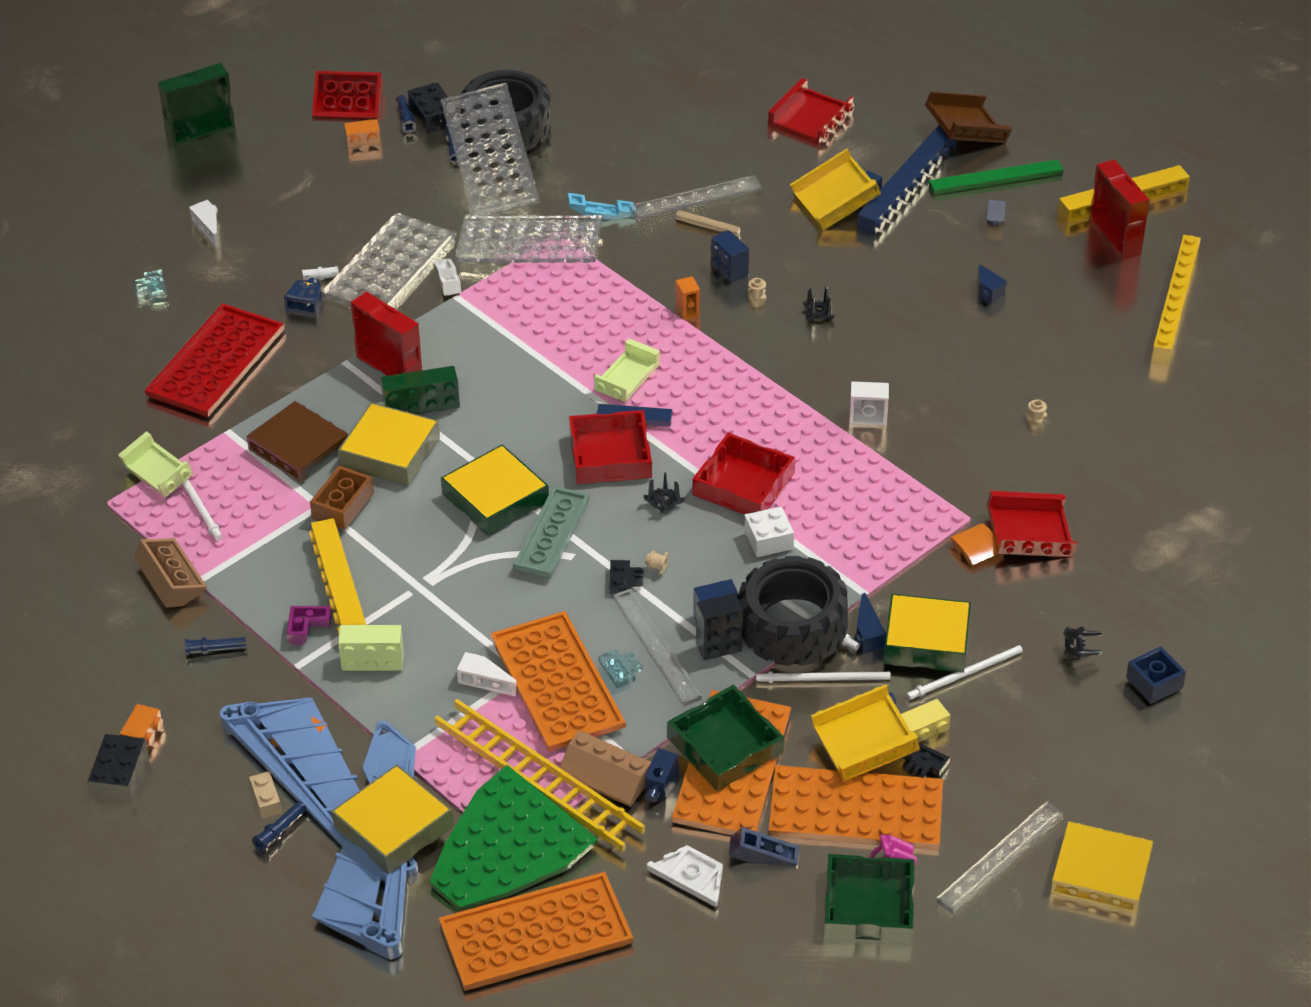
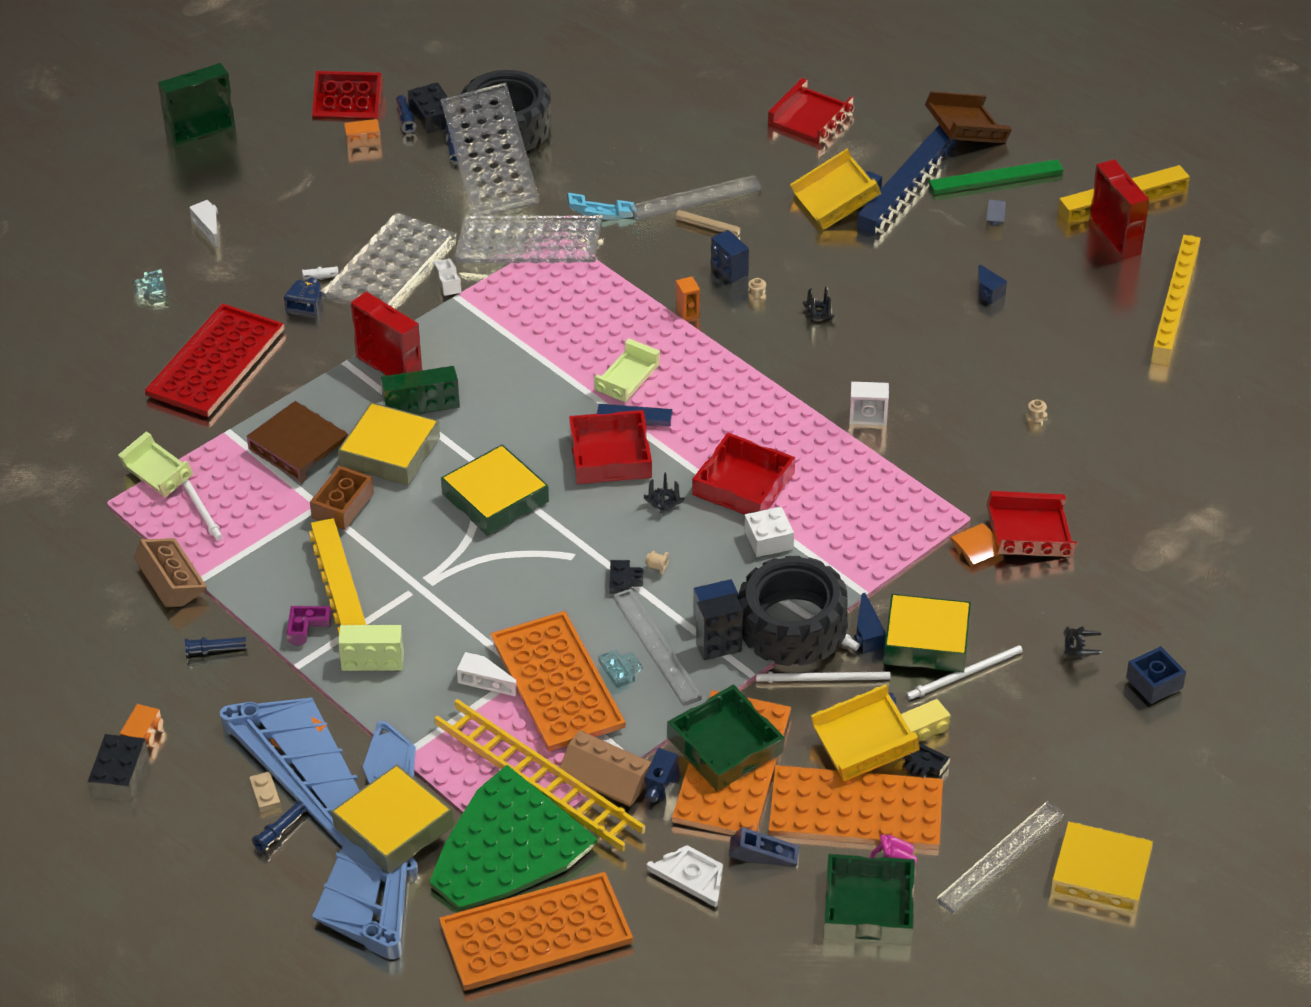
sand green plate [514,486,590,578] -> none

